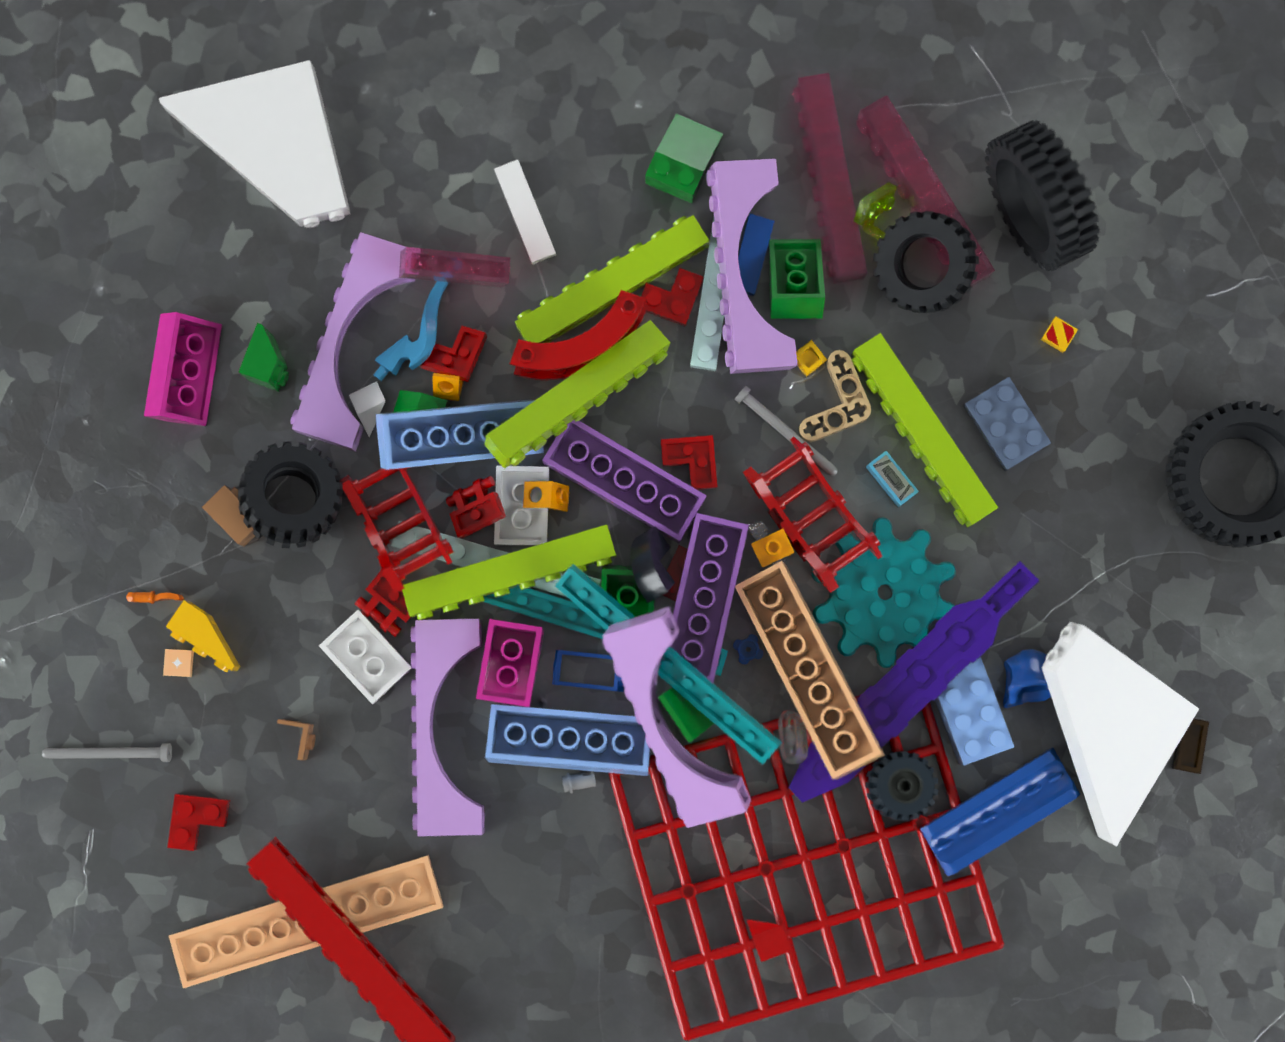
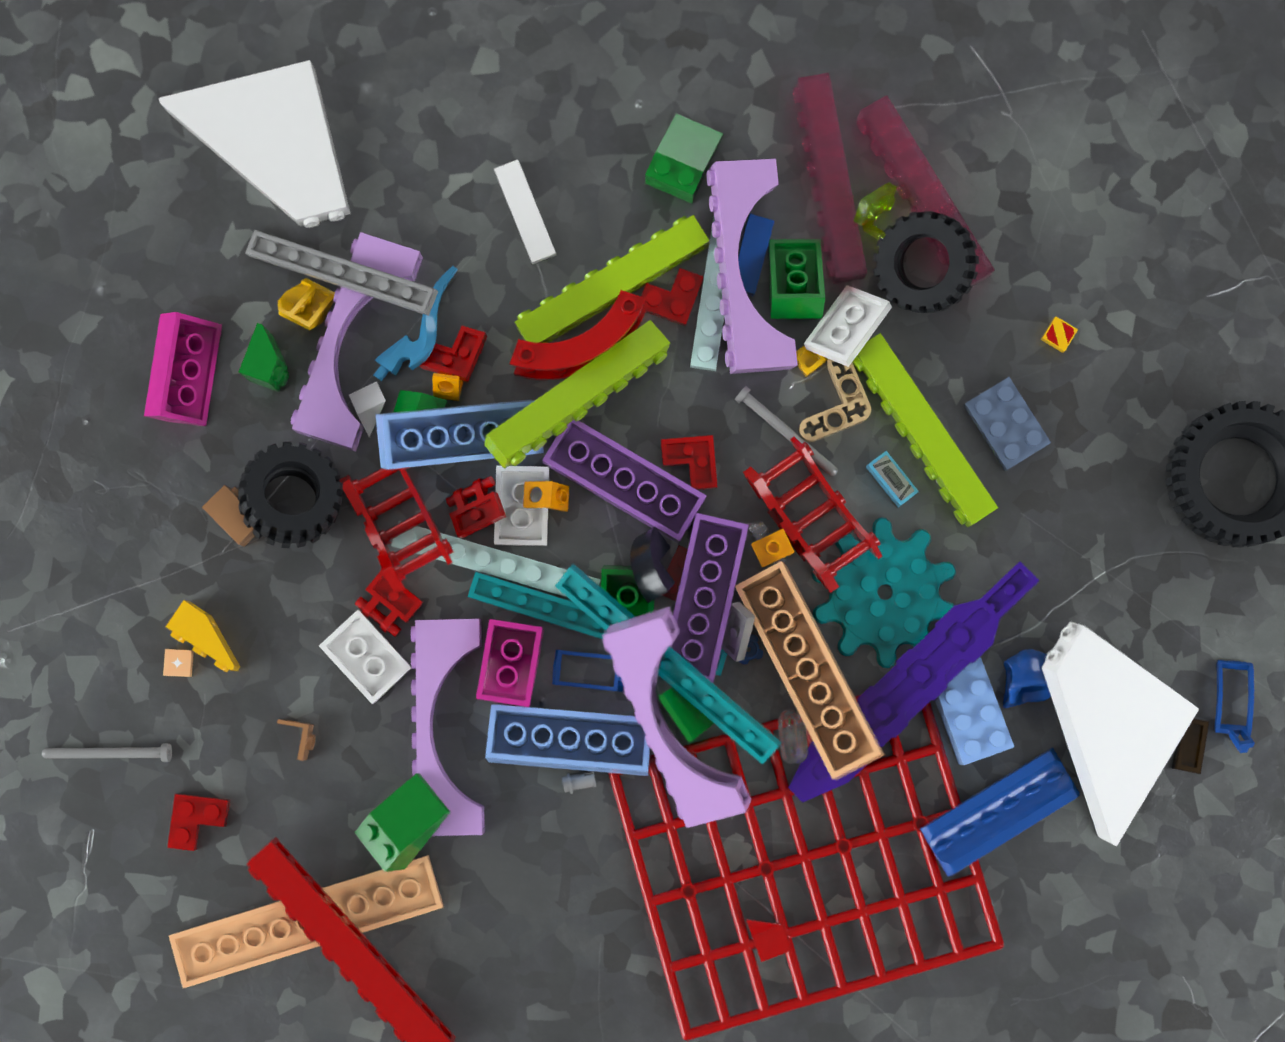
orange piece [126,591,184,604] -> none
clear pink brick [399,247,510,287] -> none
lime brick [402,525,616,621] -> none
black wheel [865,752,939,820] -> none
black tyre [985,120,1099,271] -> none
none -> light grey tile [245,230,438,316]
none -> yellow slope [278,278,335,330]
none -> green slope [354,773,450,872]
none -> light grey plate [721,602,755,662]
none -> white plate [804,285,892,367]
none -> blue sword [1214,660,1255,753]

